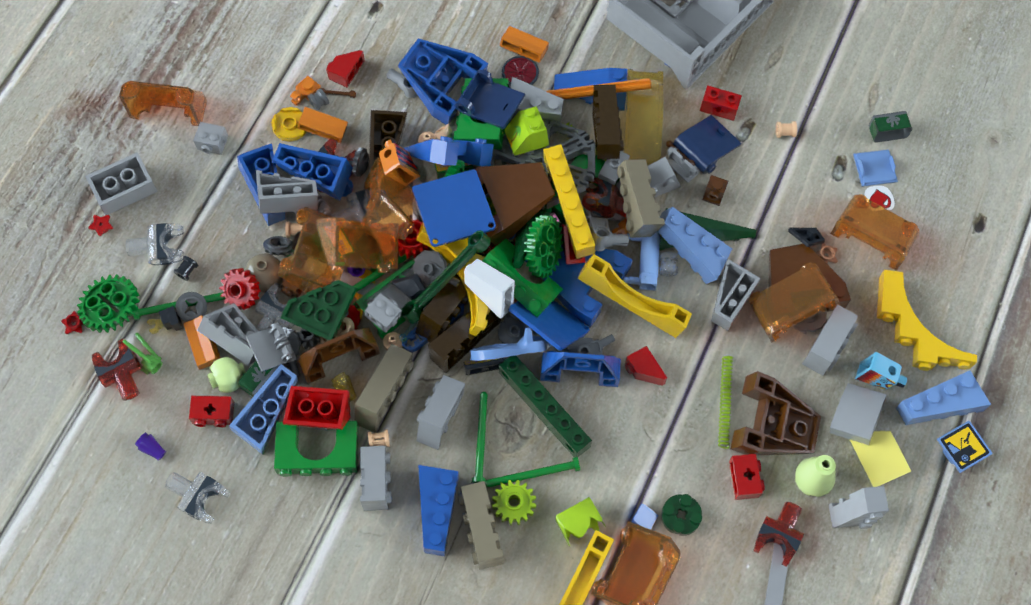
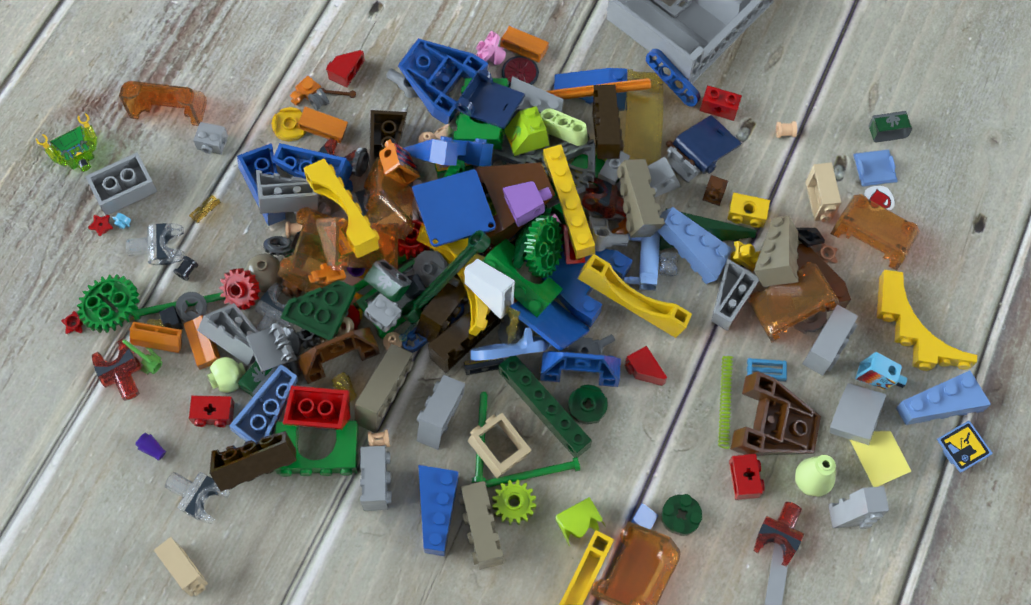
none -> torso [36,113,97,172]
none -> medium azure plate [113,213,131,229]
none -> orange piece [130,322,182,353]
none -> tan window [154,537,208,597]
none -> clear yellow piece [189,195,221,224]
none -> dark brown wedge [209,431,296,492]
none -> yellow arch [304,159,380,258]
none -> orange plate [308,260,346,284]
none -> piece [364,260,412,302]
none -> tan window [468,413,532,478]
none -> bright pink plate [476,31,506,65]
none -> medium lavender torso [503,181,552,227]
none -> clear yellow piece [505,305,520,345]
none -> yellowish green beam [540,109,588,146]
none -> dark green plate [568,384,608,424]
none -> blue beam [646,49,701,107]
none -> yellow brick [727,192,770,228]
none -> yellow hips [730,241,761,271]
none -> dark azure tile [747,358,787,382]
none -> dark tan wedge [754,216,798,287]
none -> tan window [806,162,841,222]

